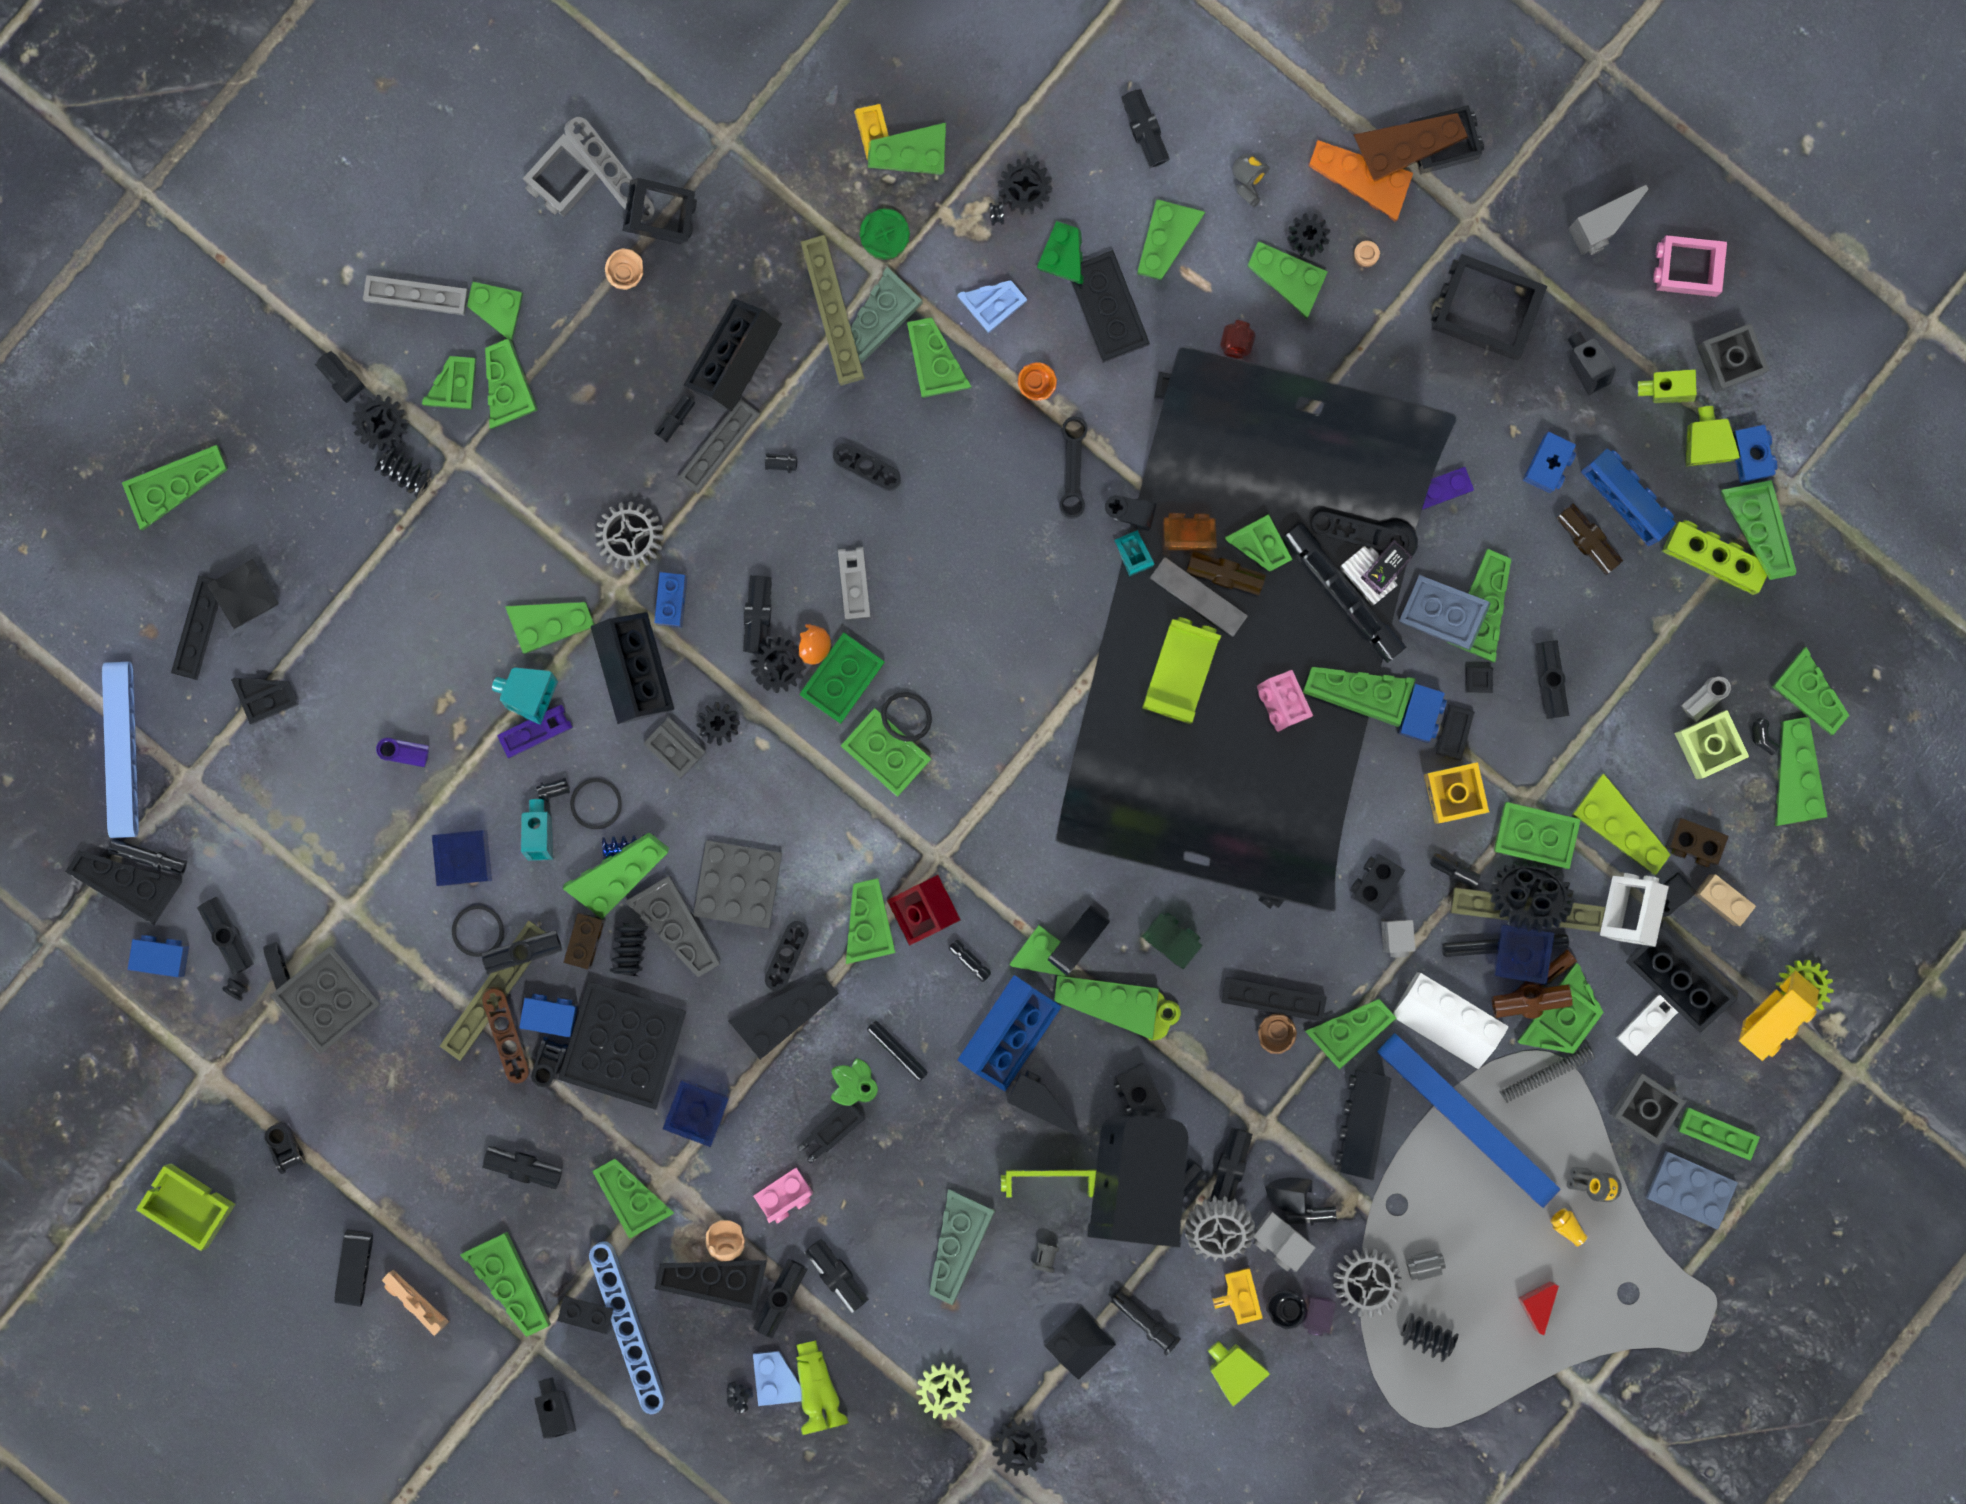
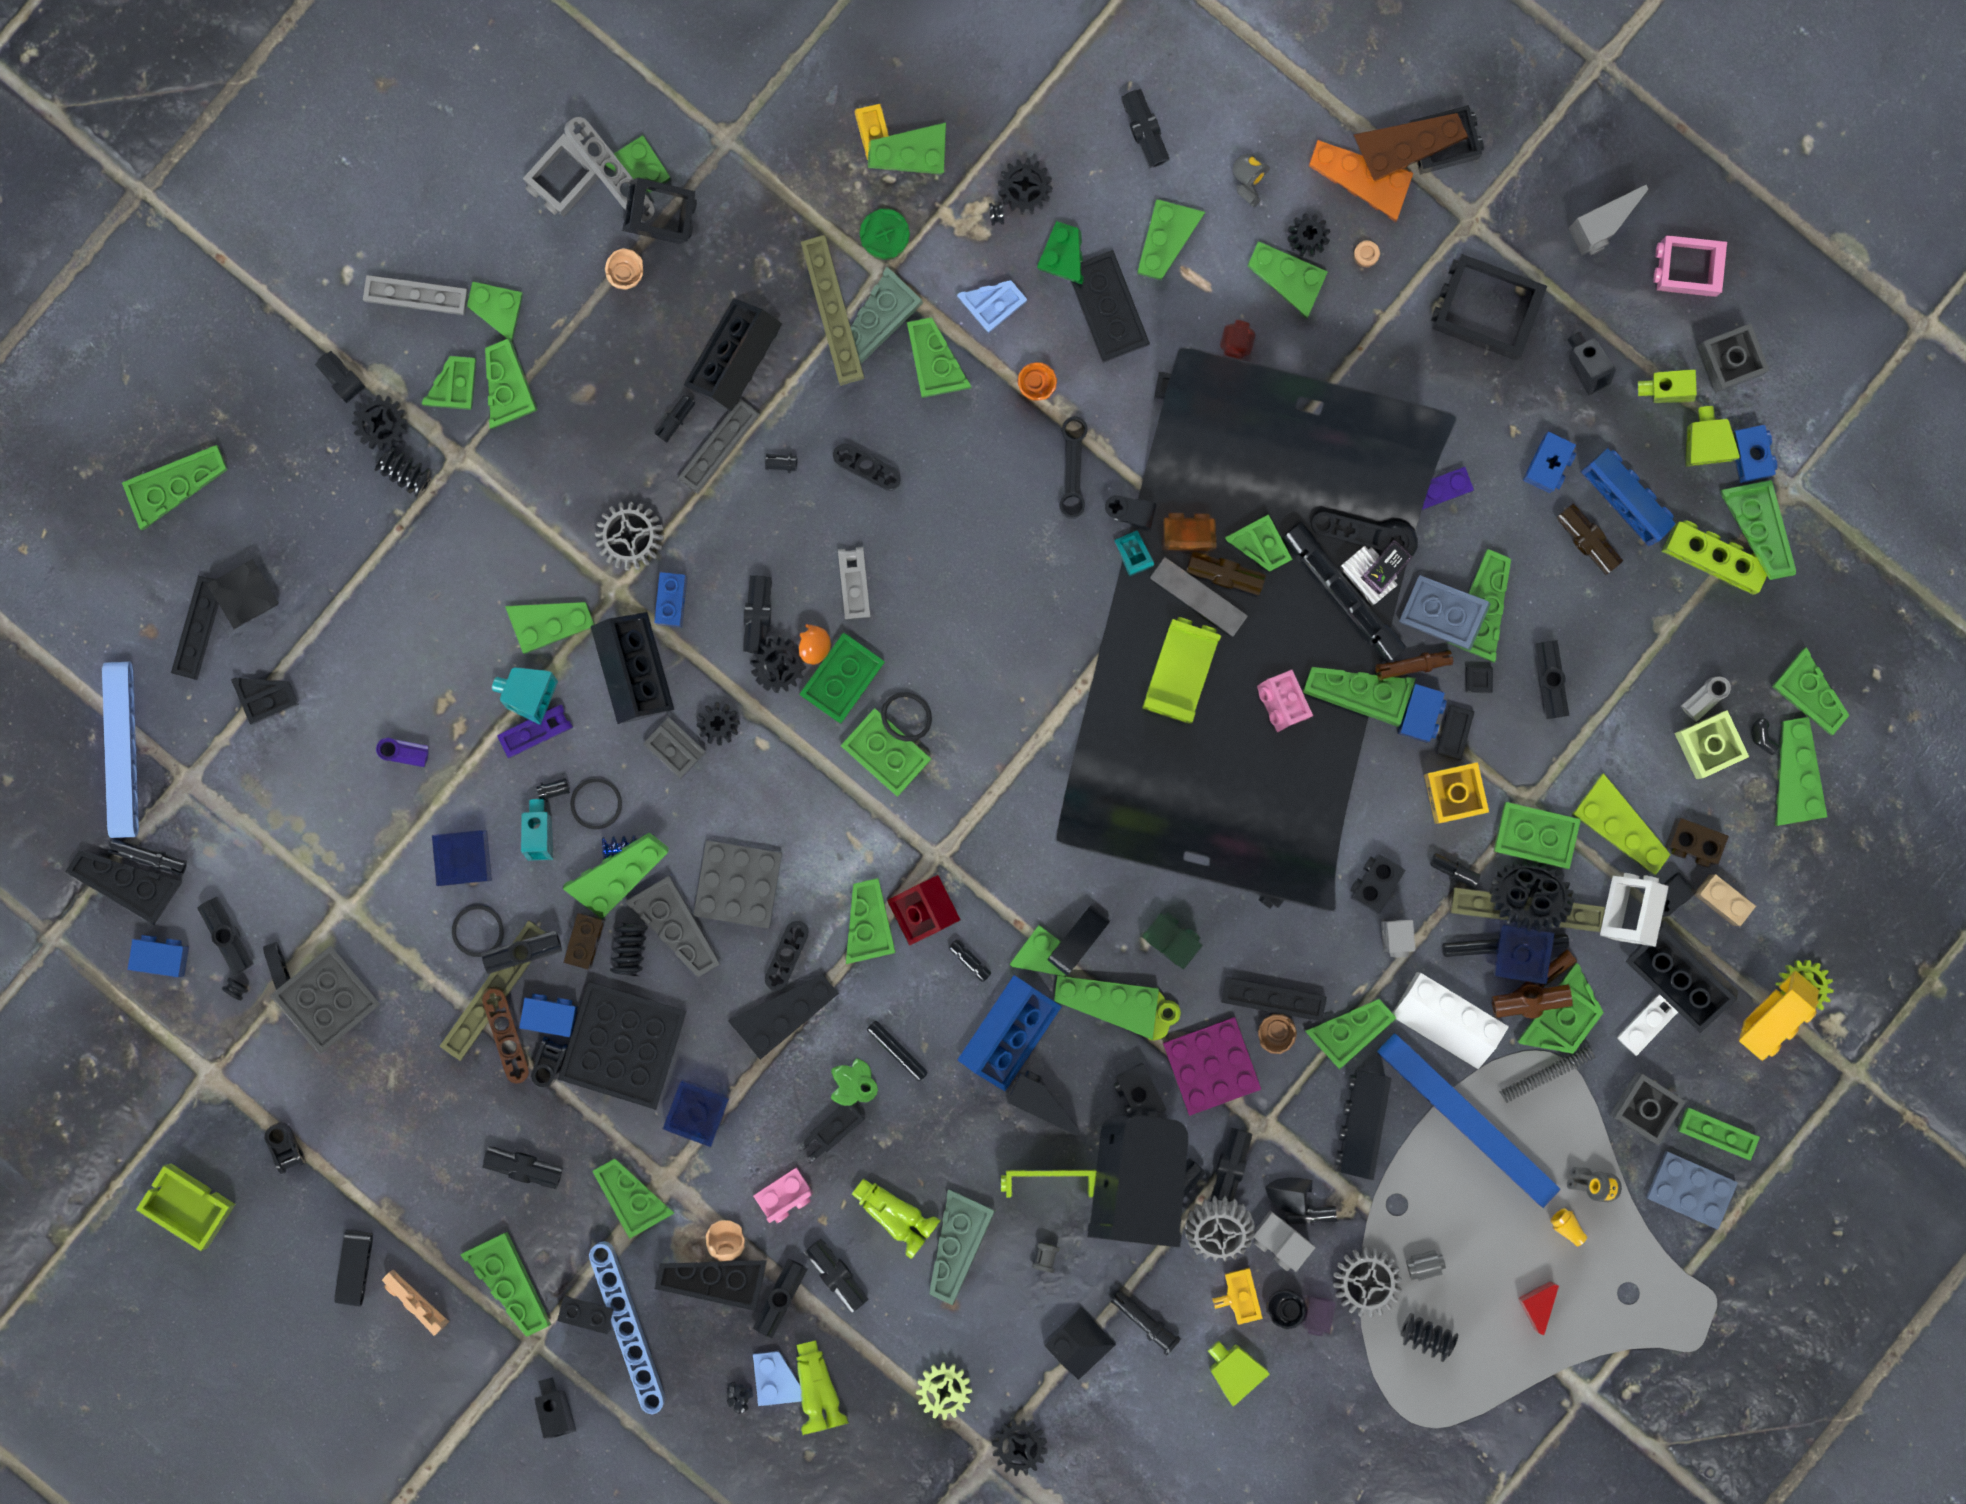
none -> bright green wing [605,135,671,193]
none -> lime piece [851,1178,940,1259]
none -> magenta plate [1163,1017,1261,1116]
none -> reddish brown pin [1376,649,1453,680]

